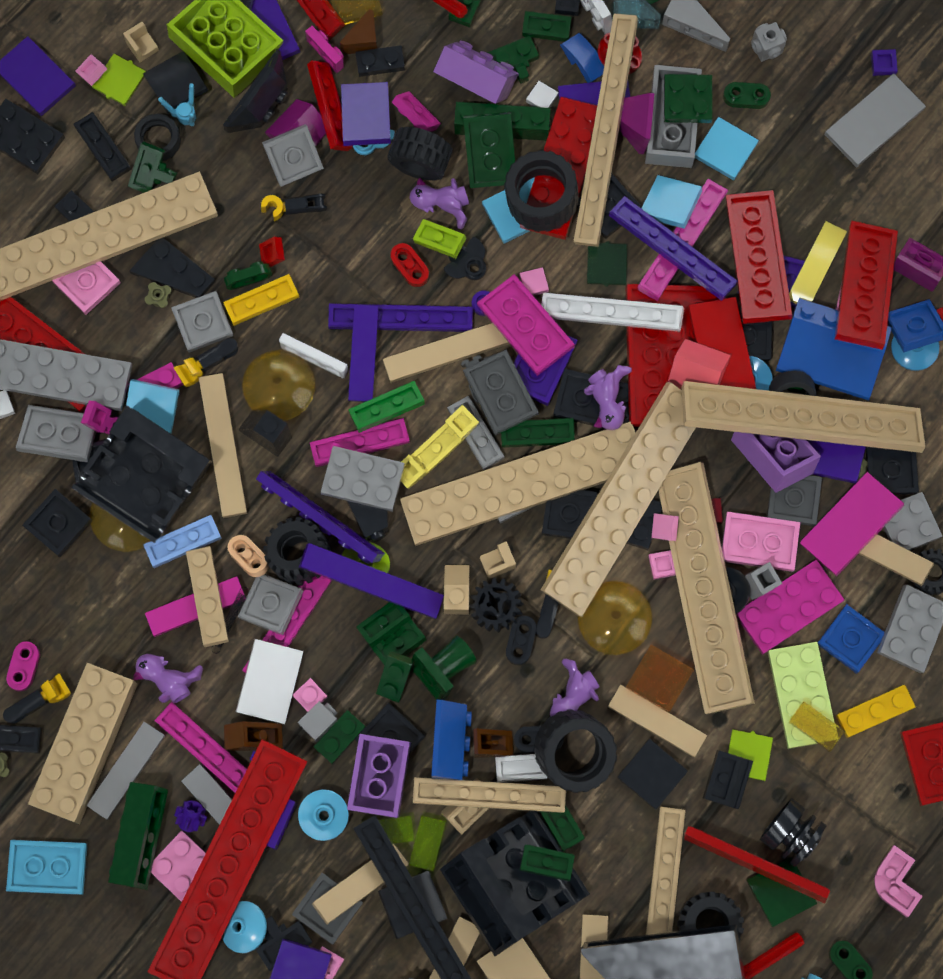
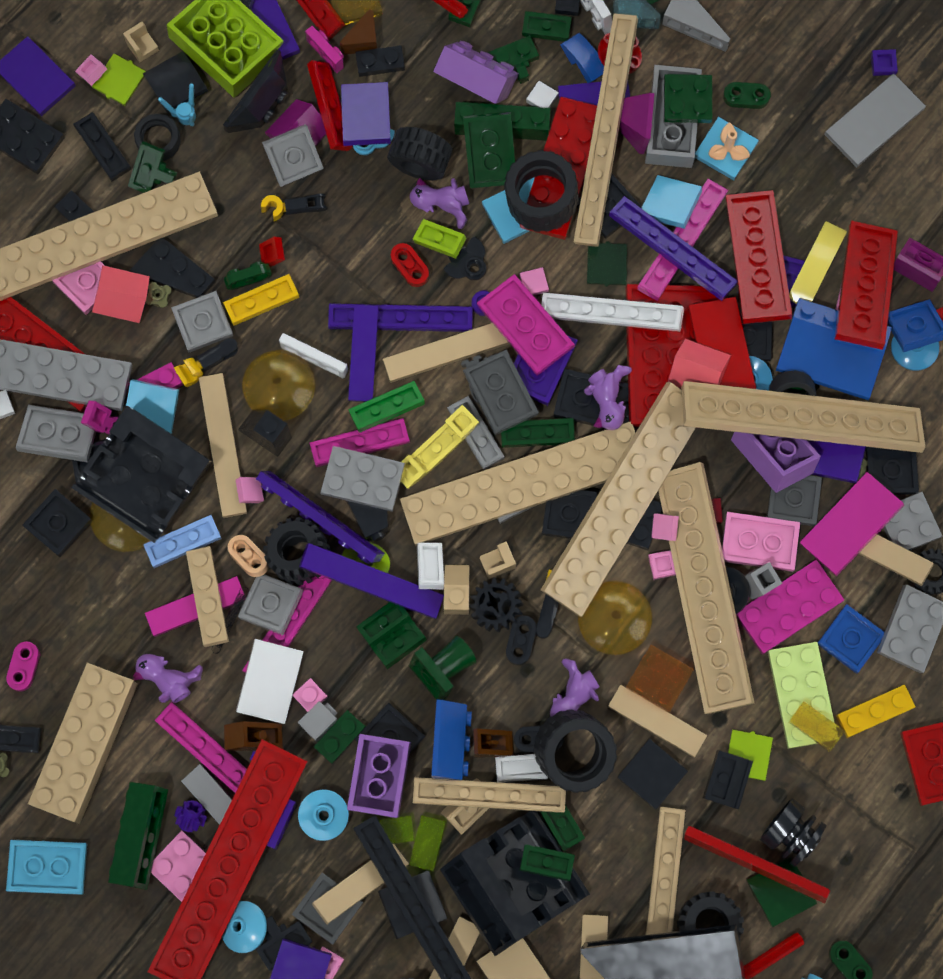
piece [3,674,71,724] -> none
light grey tile [86,722,165,820] -> none
dark green plate [376,651,414,703] -> none
dark pink plate [392,91,441,132] -> none
light grey brick [751,22,787,62] -> none
bright pink plate [874,845,922,917] -> none
none -> coral slope [92,265,150,323]
none -> bright pink tile [236,477,264,503]
none -> white tile [417,542,444,589]
none -> light nougat plant [708,122,750,161]

